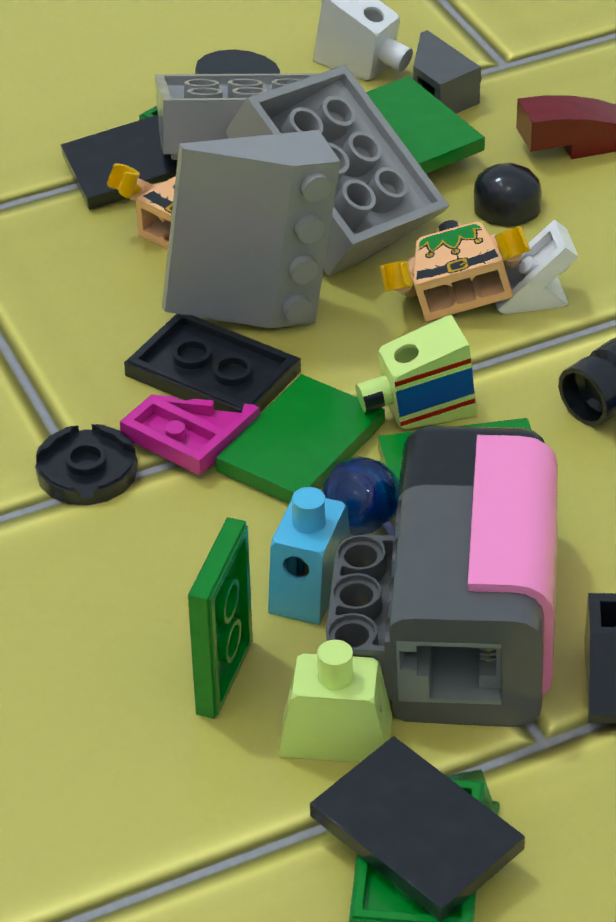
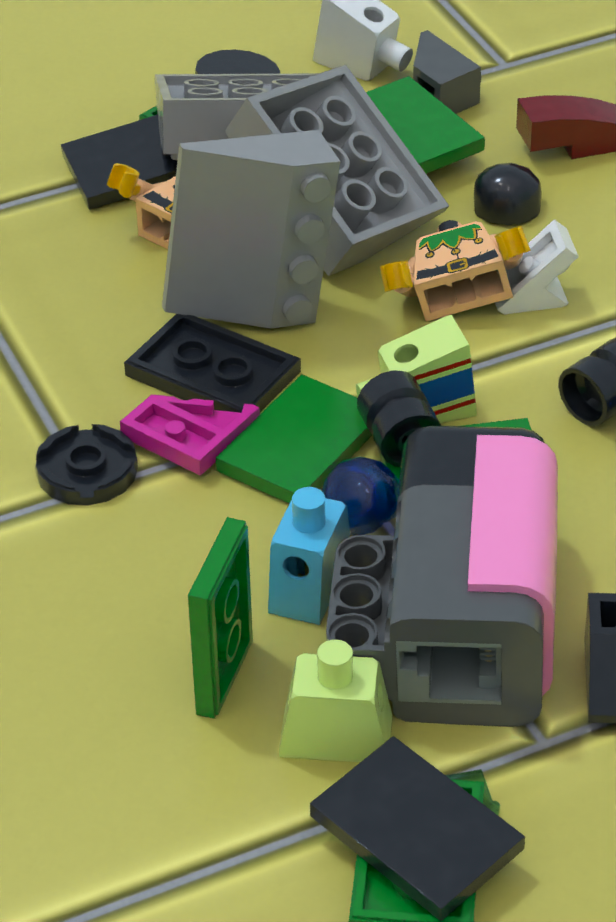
none -> black wheel [357,370,442,467]

